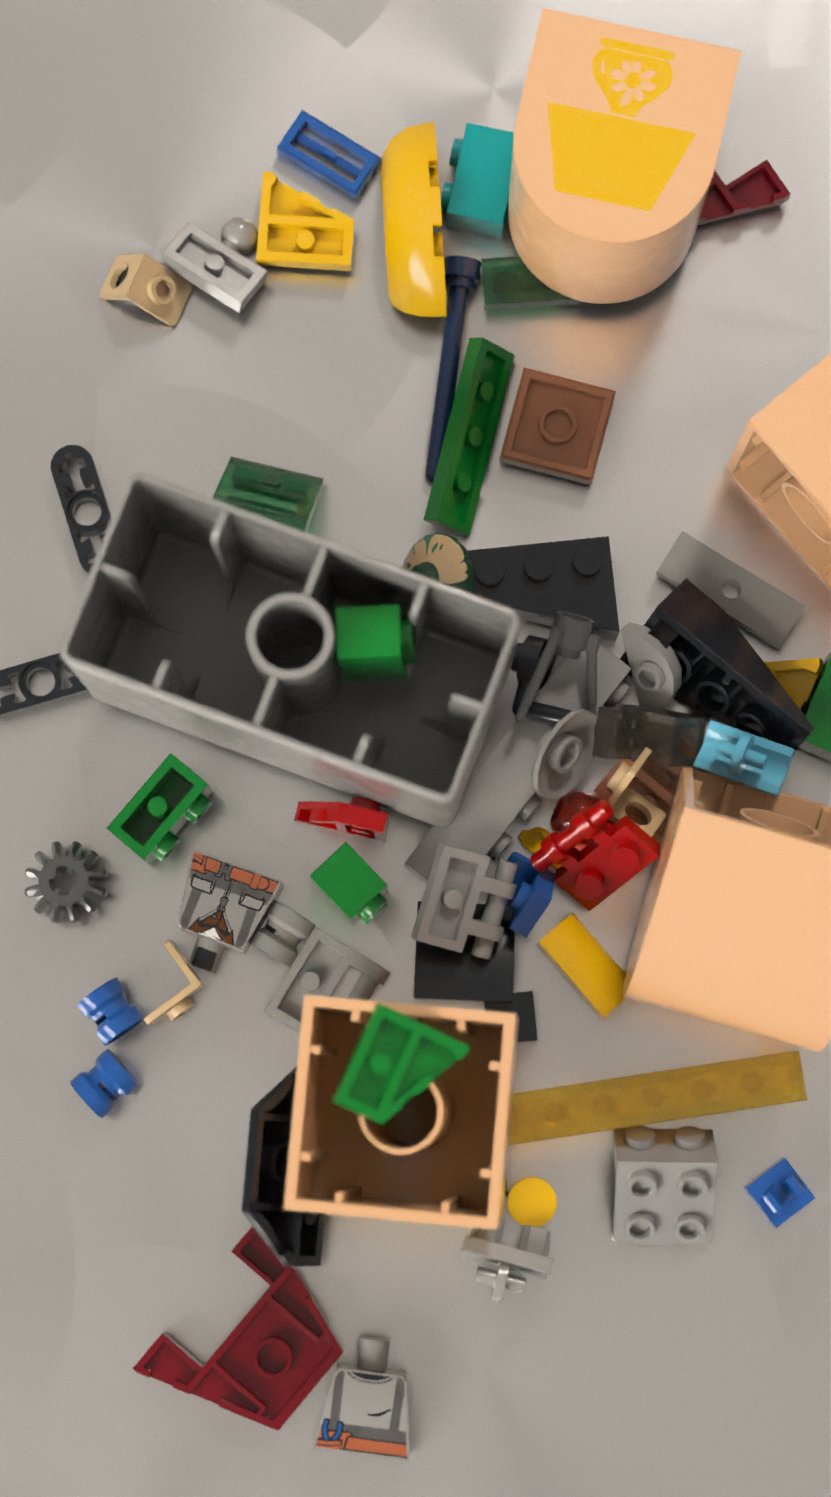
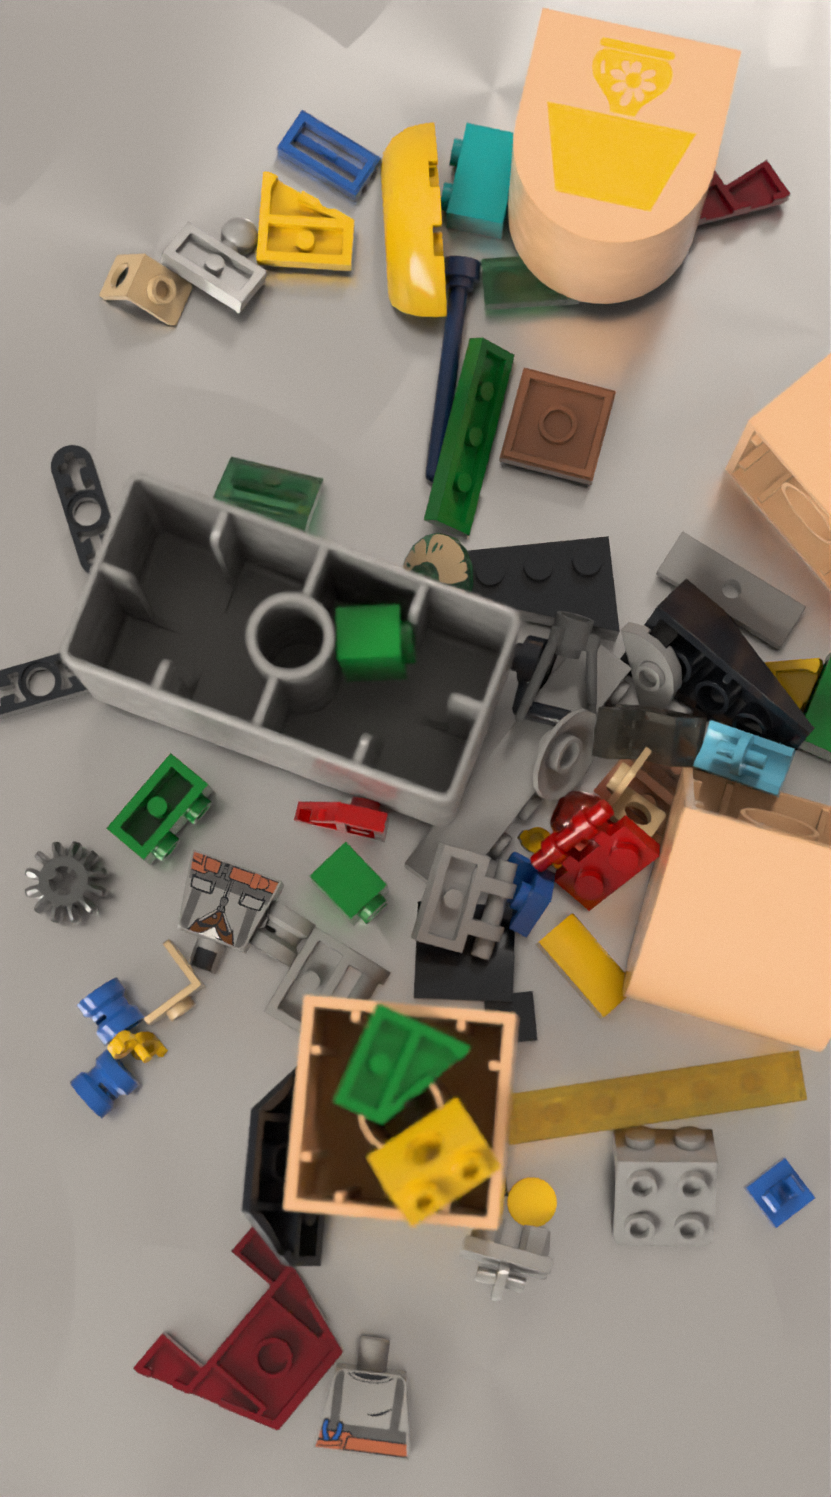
none -> yellow piece [107,1030,168,1063]
none -> yellow brick [367,1097,502,1227]

